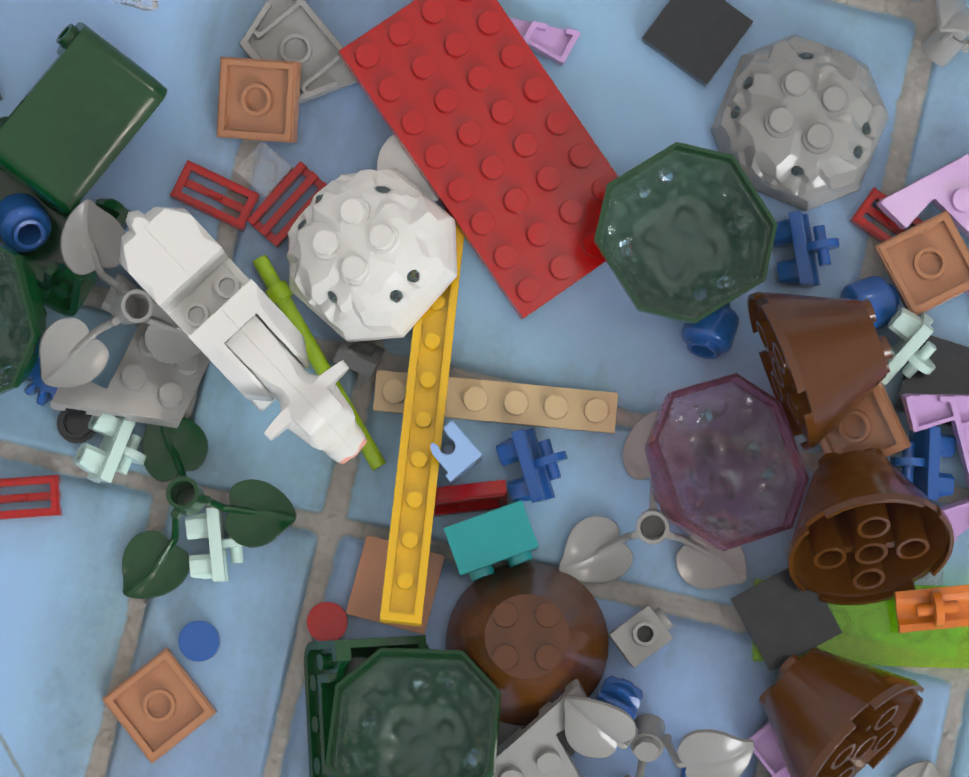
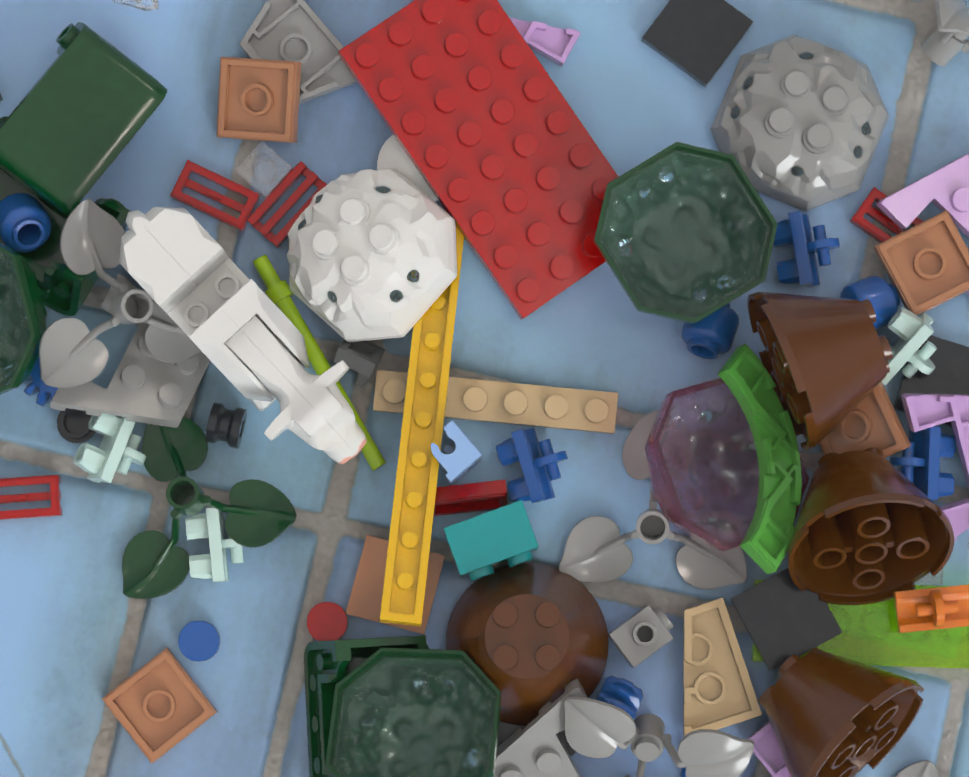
none -> black wheel [205,402,247,449]
none -> tan wing [683,597,762,738]
none -> bright green tile [718,343,802,575]

